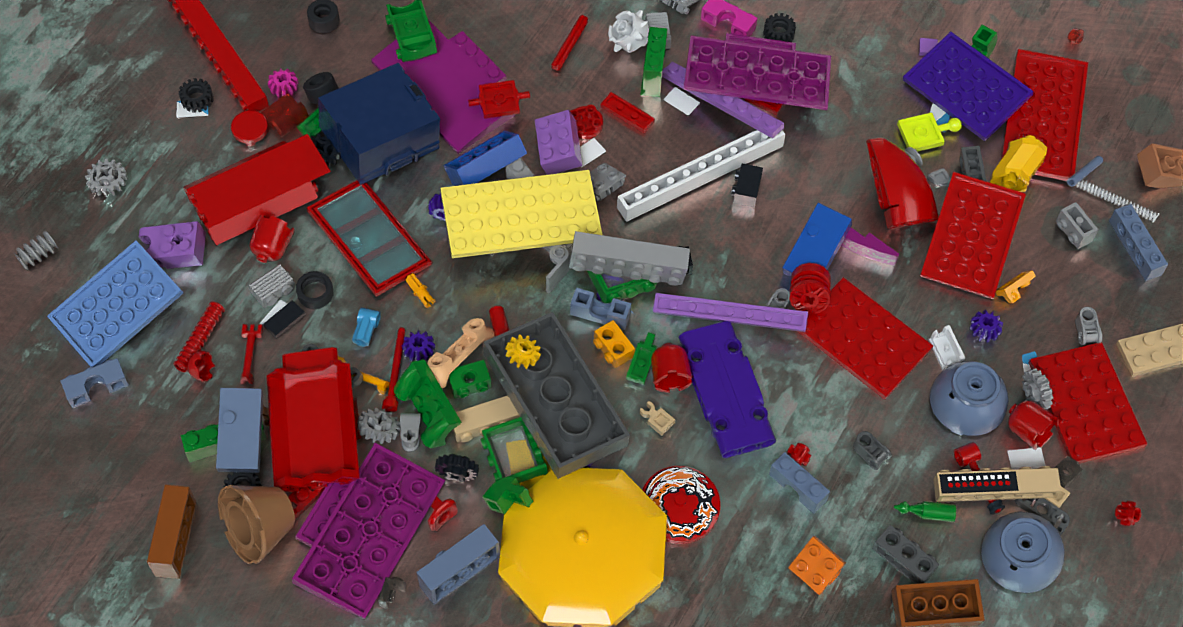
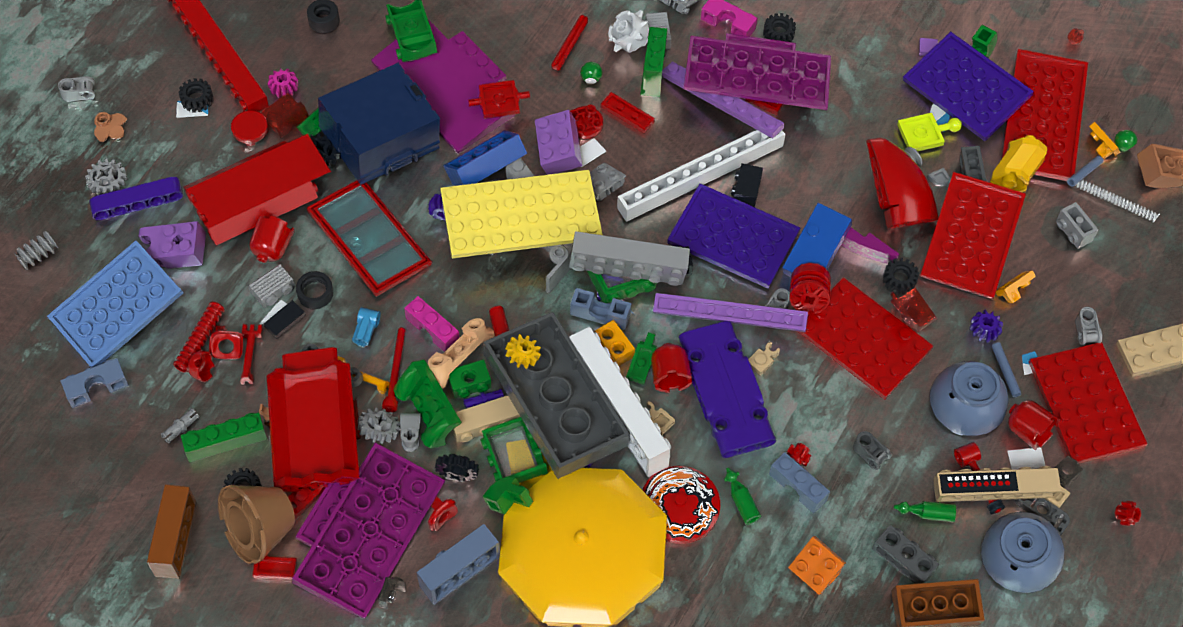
sand blue brick [216,388,263,473] -> none
black tyre [303,72,339,104] -> none
dark purple gear [402,330,436,362] -> none
light orange axle [406,273,435,308] -> none
white sticker [664,87,700,115] -> none
white hinge [928,325,965,371] -> none
light grey gear [1022,368,1053,409] -> none
sand blue brick [1109,204,1168,281] -> none
none -> light grey piece [58,76,95,102]
none -> dark purple beam [89,177,183,220]
none -> nougat plate [94,112,127,142]
none -> light grey pin [161,408,200,443]
none -> red piece [209,325,243,359]
none -> red tile [253,556,297,580]
none -> dark pink arch [404,296,460,352]
none -> dark purple pin [463,389,504,409]
none -> white brick [569,327,671,477]
none -> green piece [580,61,603,84]
none -> dark purple plate [667,184,801,289]
none -> green wheel [724,467,761,525]
none -> tan plate [748,342,780,376]
none -> black tyre [883,258,919,295]
none -> clear red bracket [890,288,938,332]
none -> sand blue piece [991,342,1022,398]
none -> light orange hinge [1089,122,1120,159]
none -> green piece [1114,130,1138,152]

